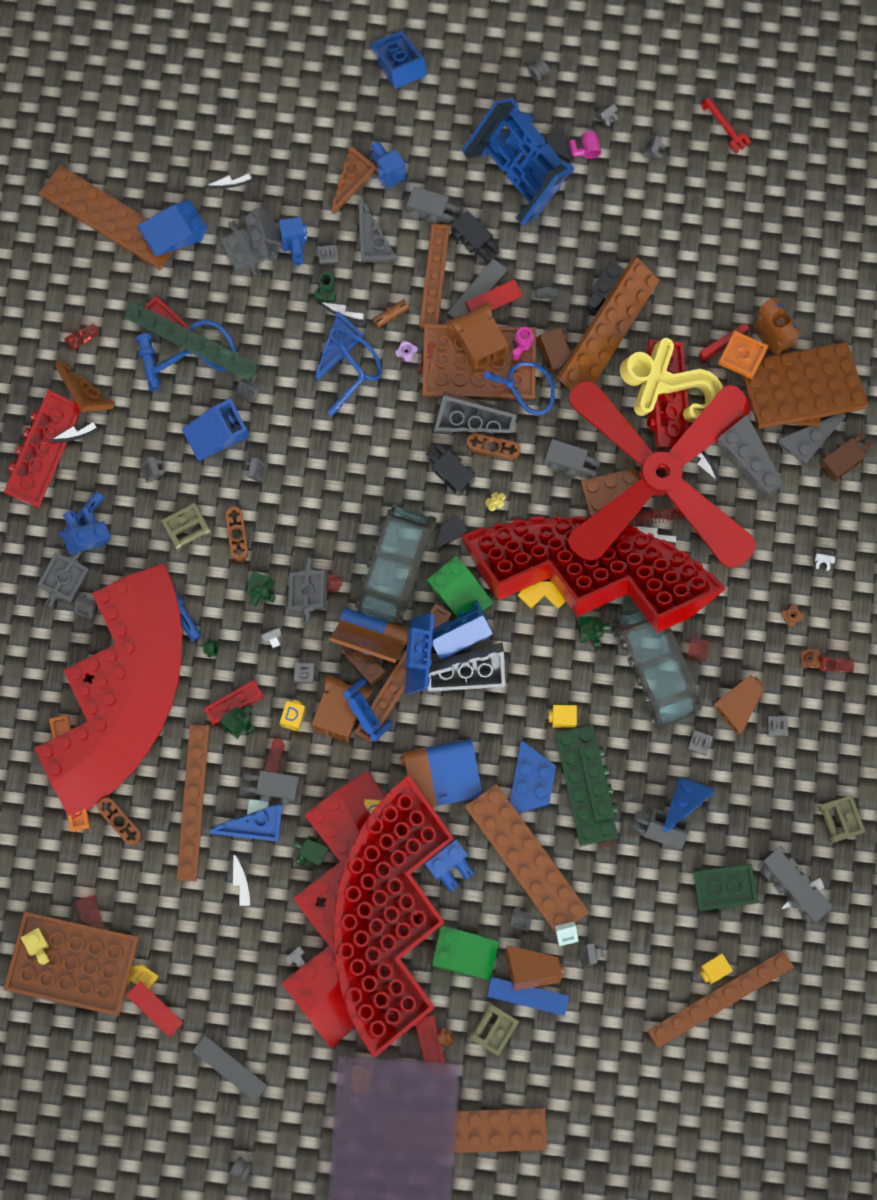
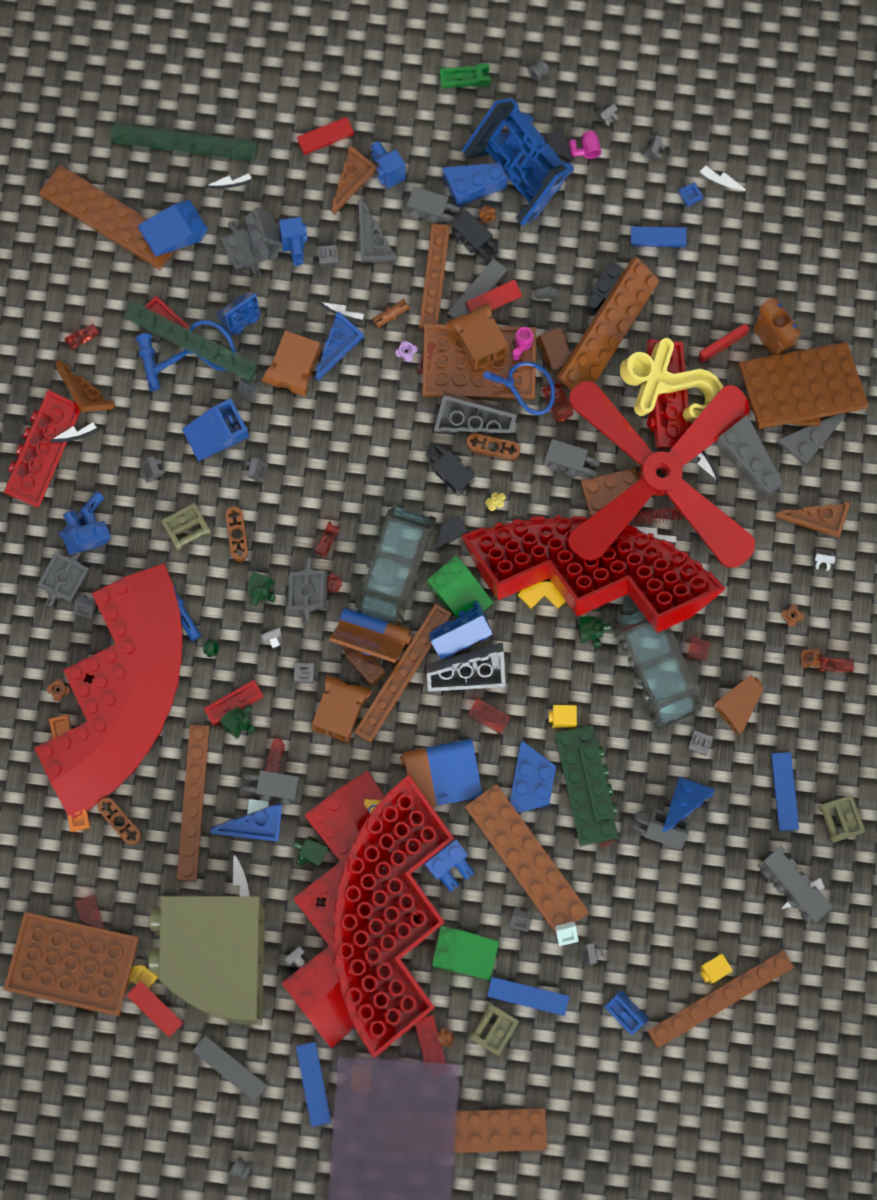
light yellow plate [21,928,50,965] -> none
yellow brick [280,700,306,732] -> none
dark green plate [314,271,337,302] -> none
blue piece [327,331,382,416] -> none
blue plate [343,678,393,742] -> none
blue slope [370,30,427,89] -> none
blue bracket [405,613,435,694] -> none
dark orange slope [505,946,564,991] -> none
dark green plate [693,864,758,912] -> none
red hinge [701,97,751,154] -> none
orange tile [718,330,769,379] -> none
flat silver tile [767,716,788,737] -> none
reddish brown hinge [820,433,873,482] -> none
none -> dark orange plate [47,678,70,701]
none -> clear green plate [110,123,258,161]
none -> olive slope [149,896,265,1026]
none -> blue slope [216,292,261,336]
none -> dark orange piece [262,331,322,397]
none -> blue tile [296,1042,332,1127]
none -> red tile [297,117,354,155]
none -> clear red bar [315,521,341,557]
none -> green plate [440,64,491,88]
none -> blue wedge [442,163,507,207]
none -> clear red plate [467,698,511,735]
none -> dark orange plate [478,206,496,224]
none -> clear red slope [542,382,574,423]
none -> blue slope [604,990,649,1036]
none -> blue tile [631,227,686,247]
none -> blue tile [678,182,703,207]
none -> white sticker [700,166,746,191]
none -> blue tile [771,752,799,832]
none -> dark orange wing [775,502,850,538]

